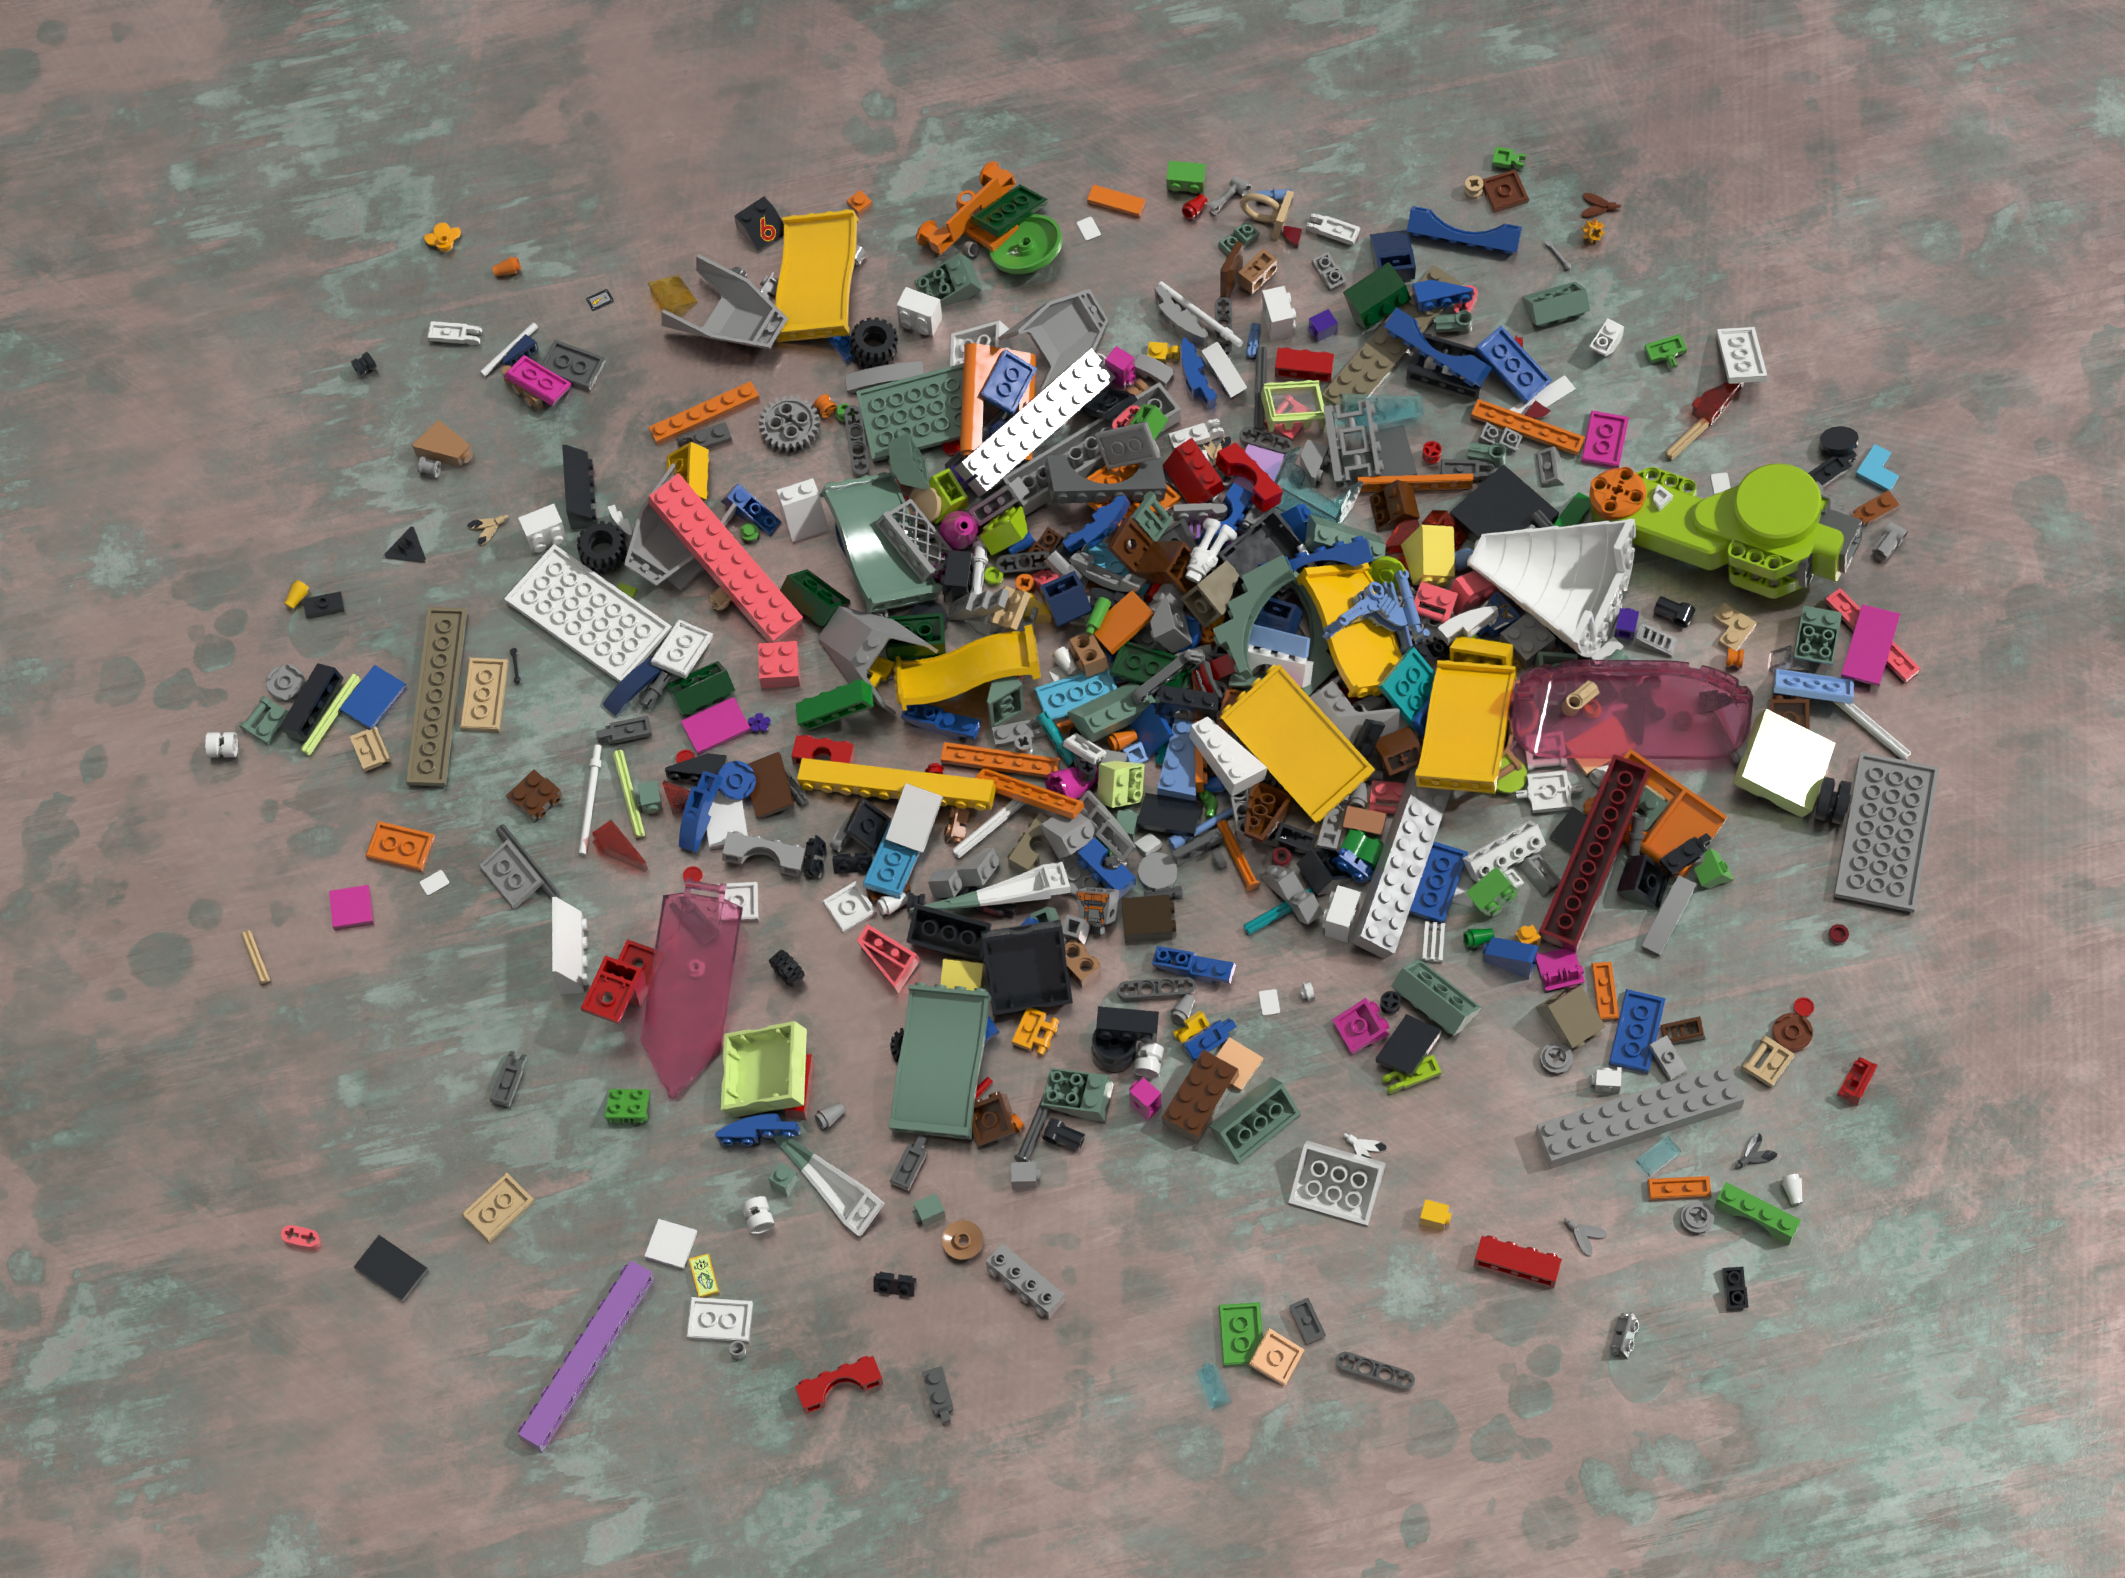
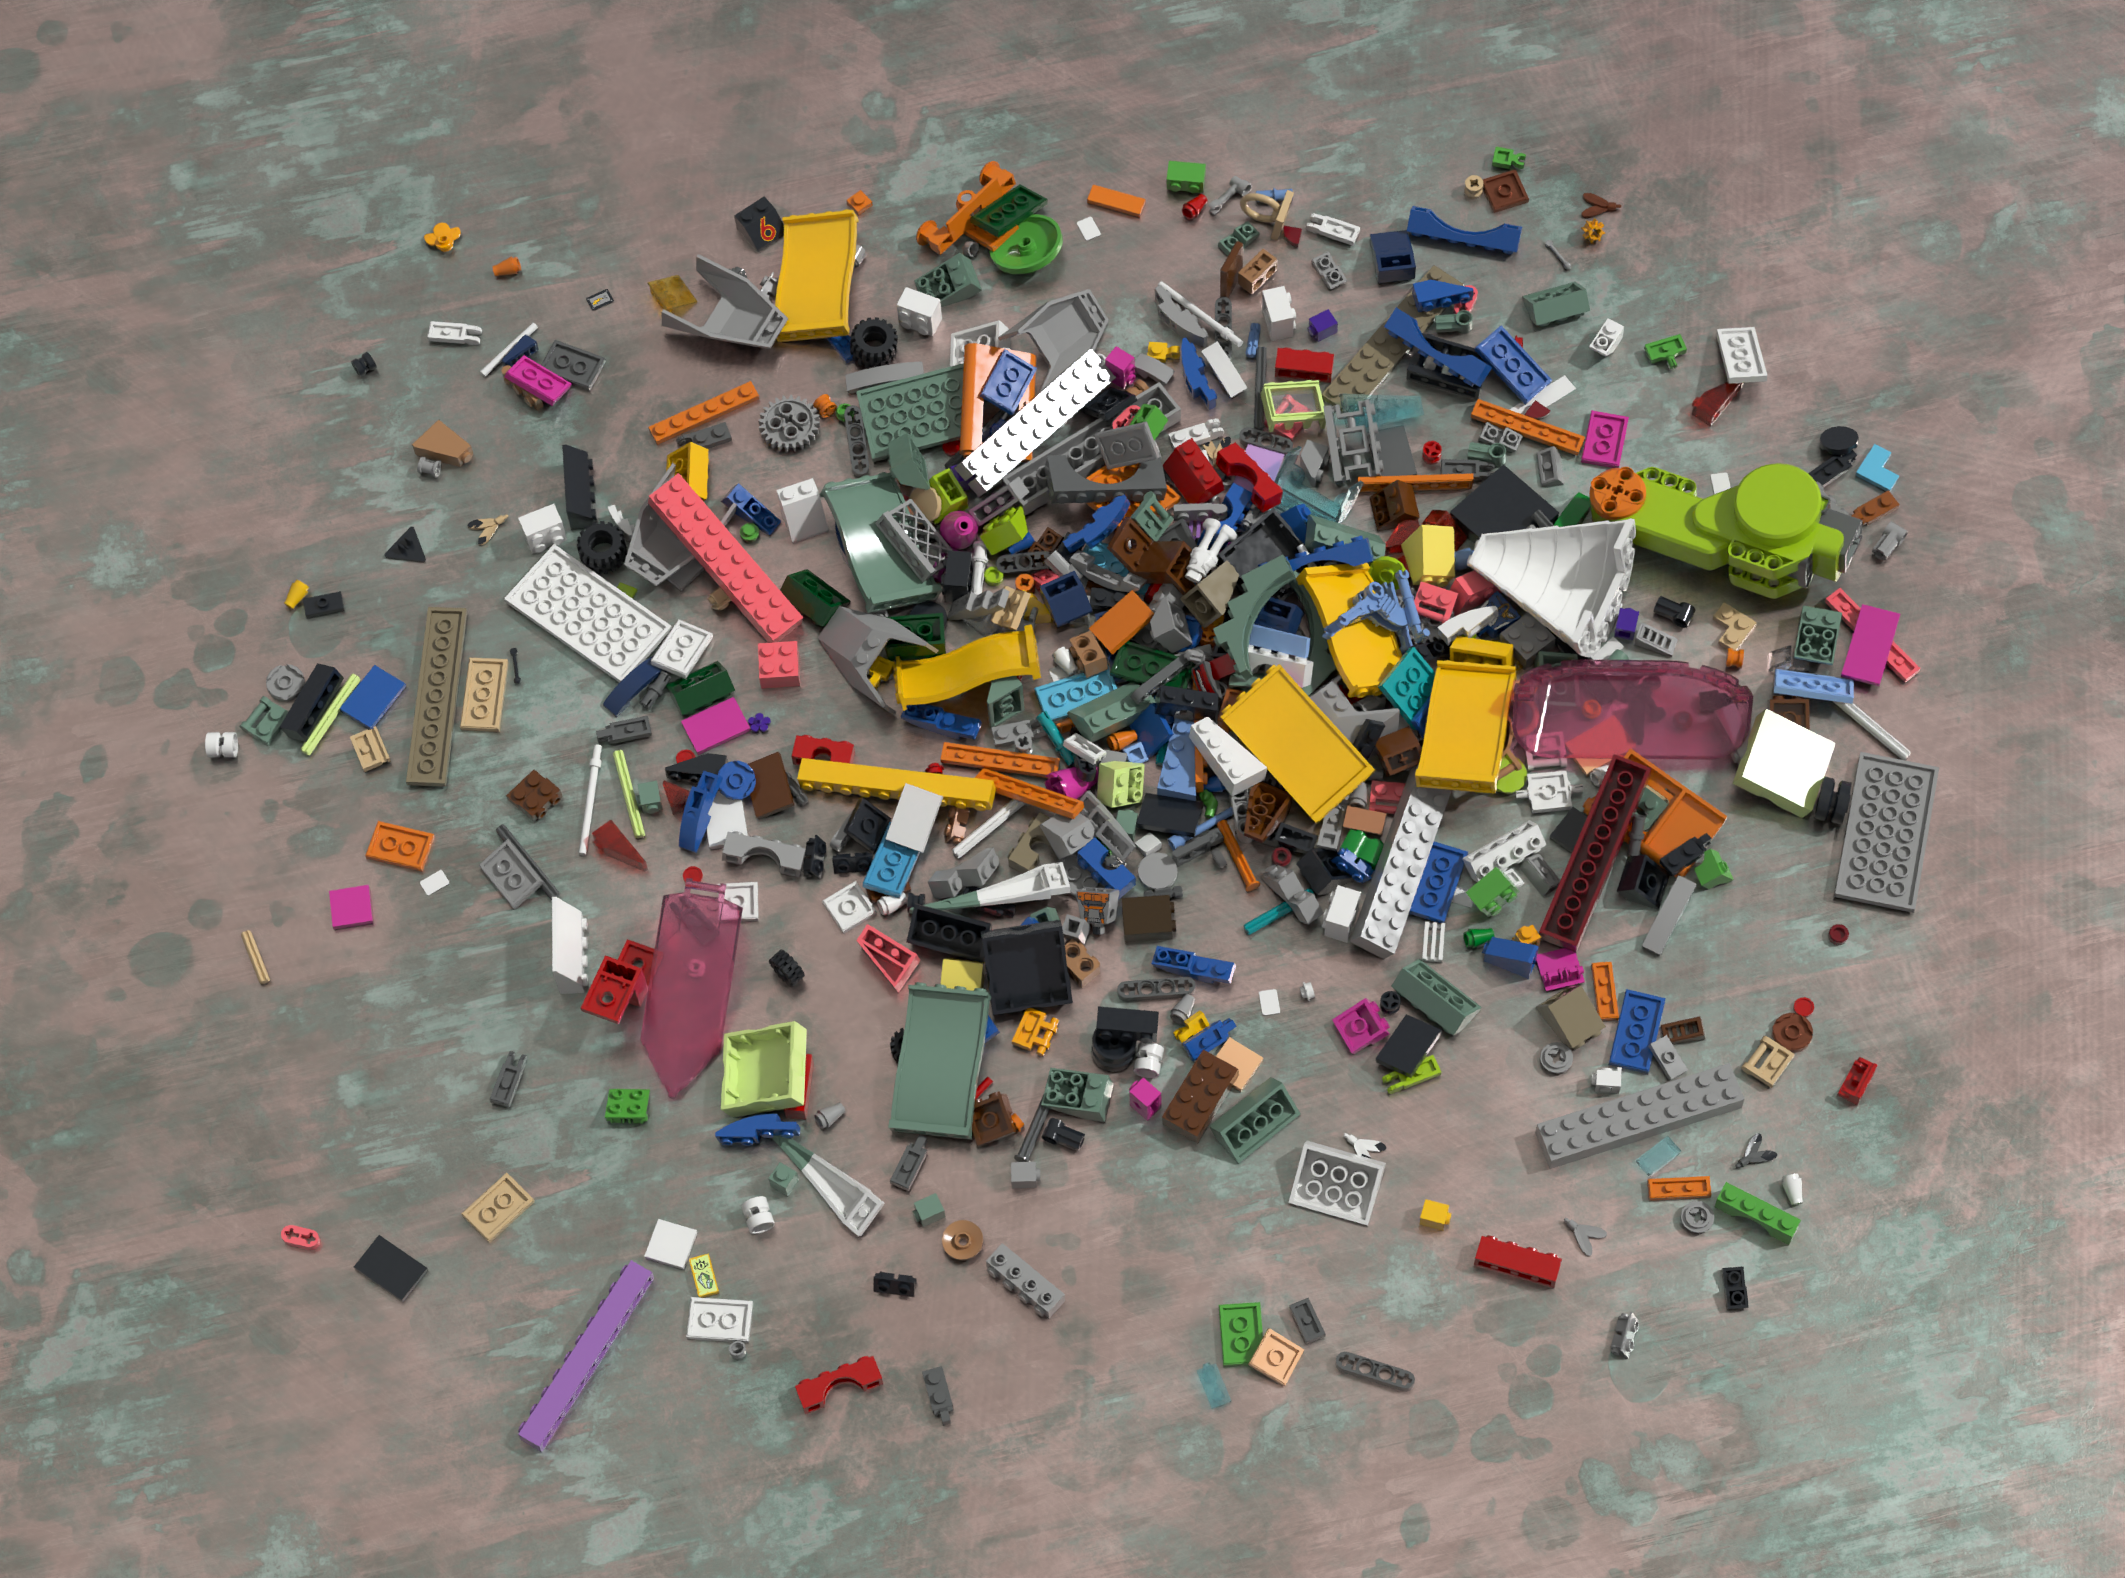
green brick [795,679,874,731] -> none
bright green cylinder [1086,597,1111,635] -> none
dark green slope [1343,262,1412,329] -> none
tan piece [1561,680,1600,716] -> none
white tile [1653,484,1673,511] -> none
tan axle [1665,418,1709,460] -> none

